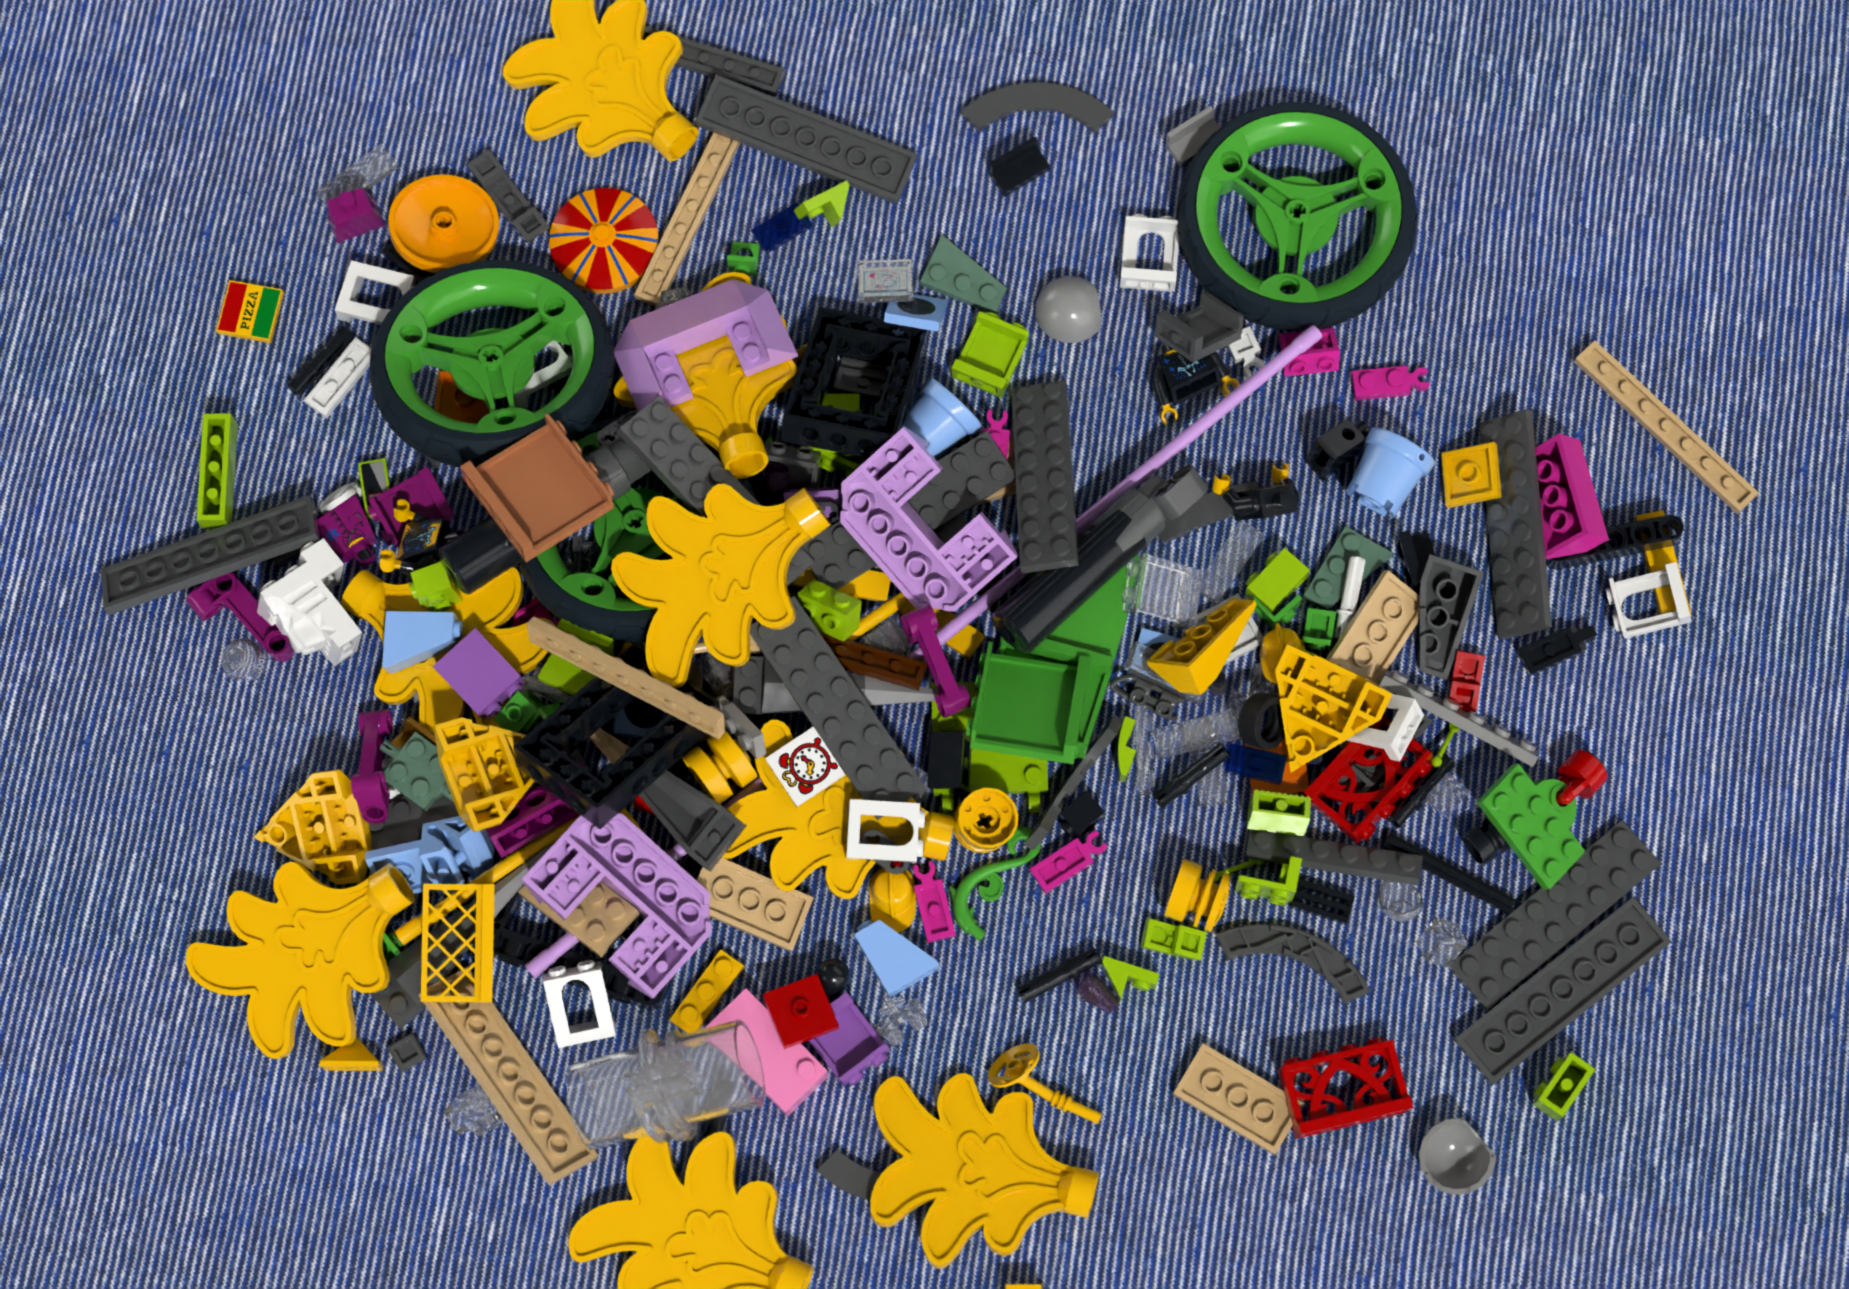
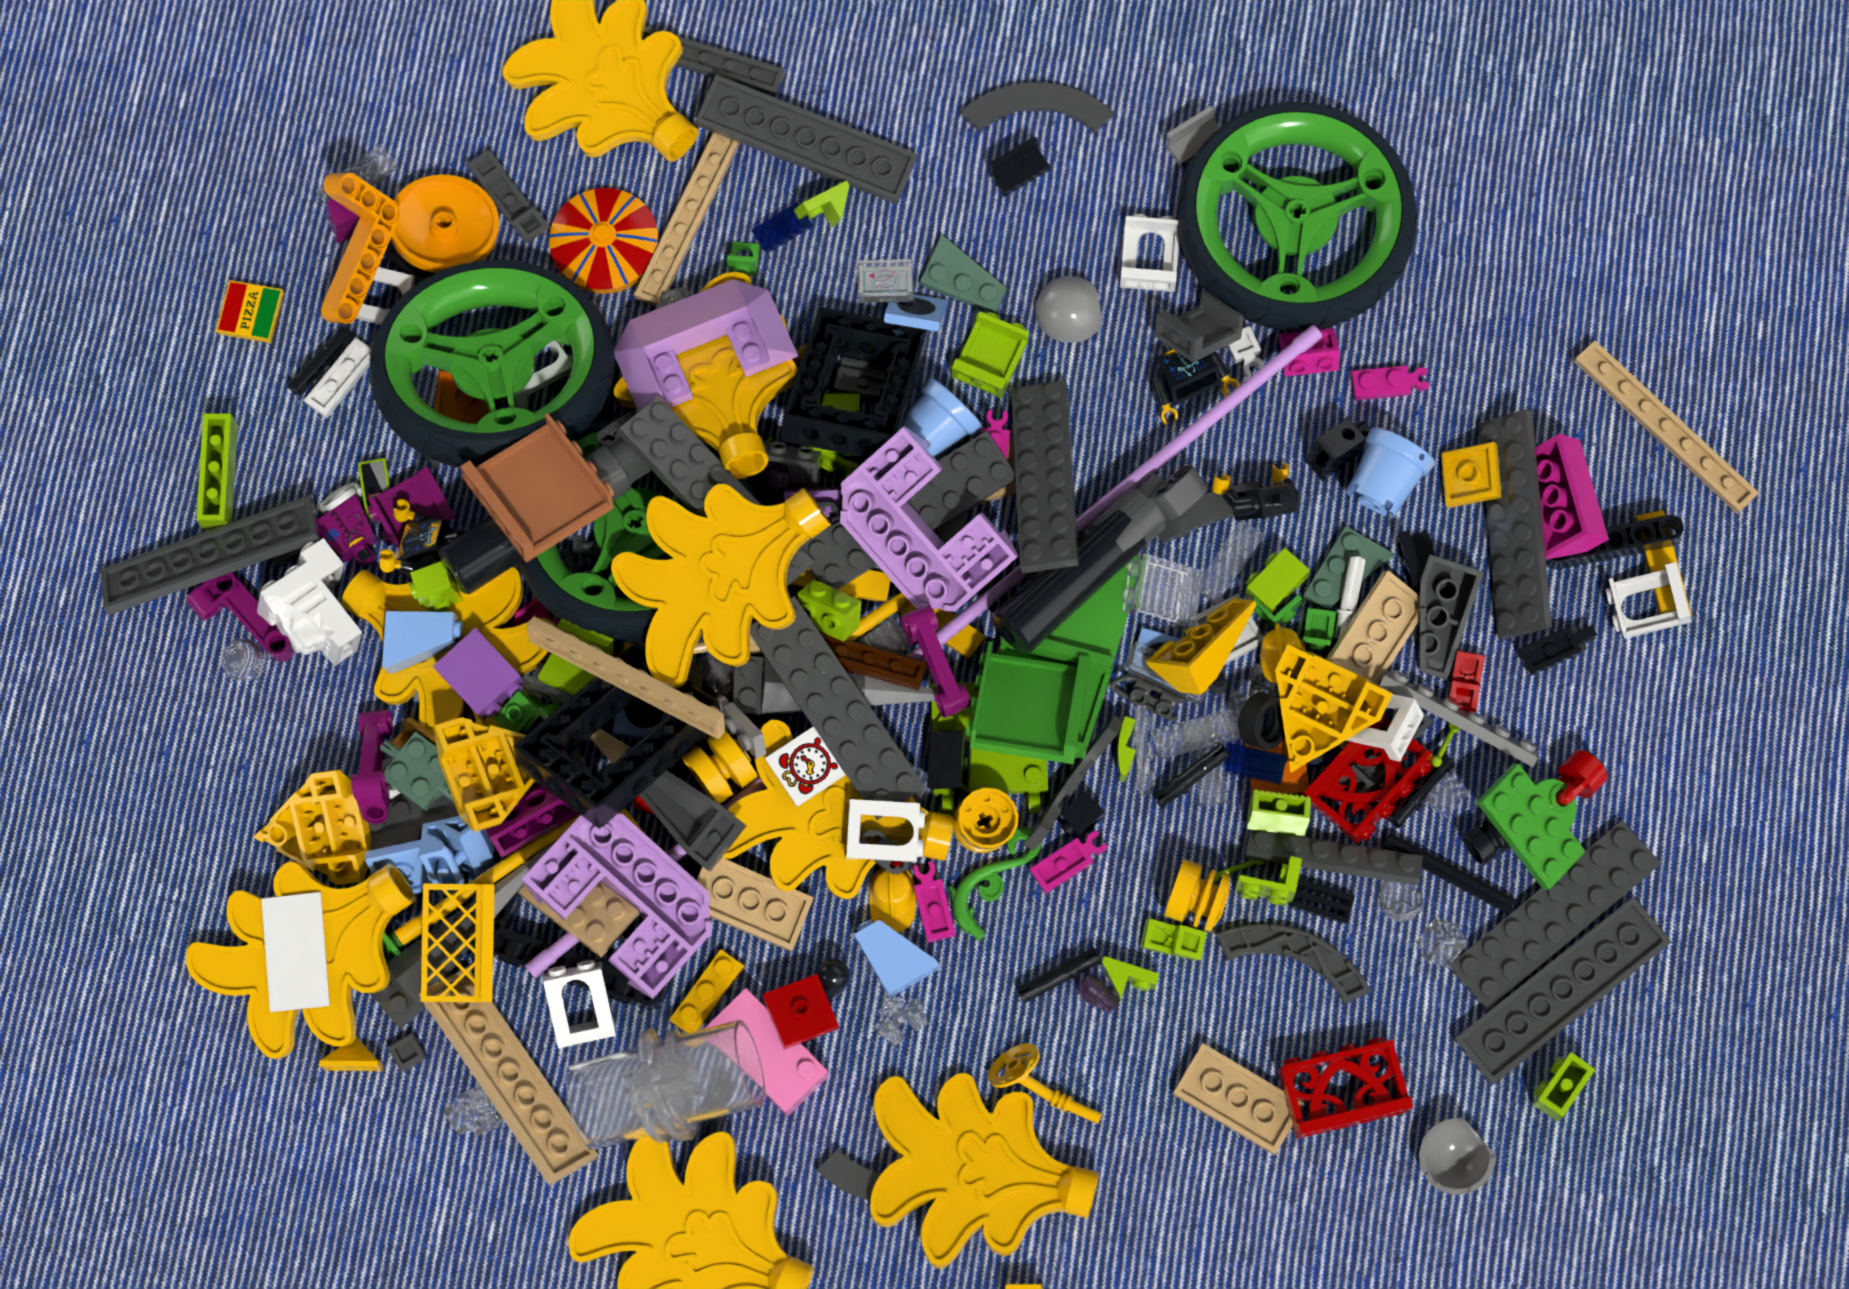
medium lavender panel [809,992,890,1087] -> none
none -> white sticker [261,892,330,1012]
none -> light orange beam [321,173,400,324]

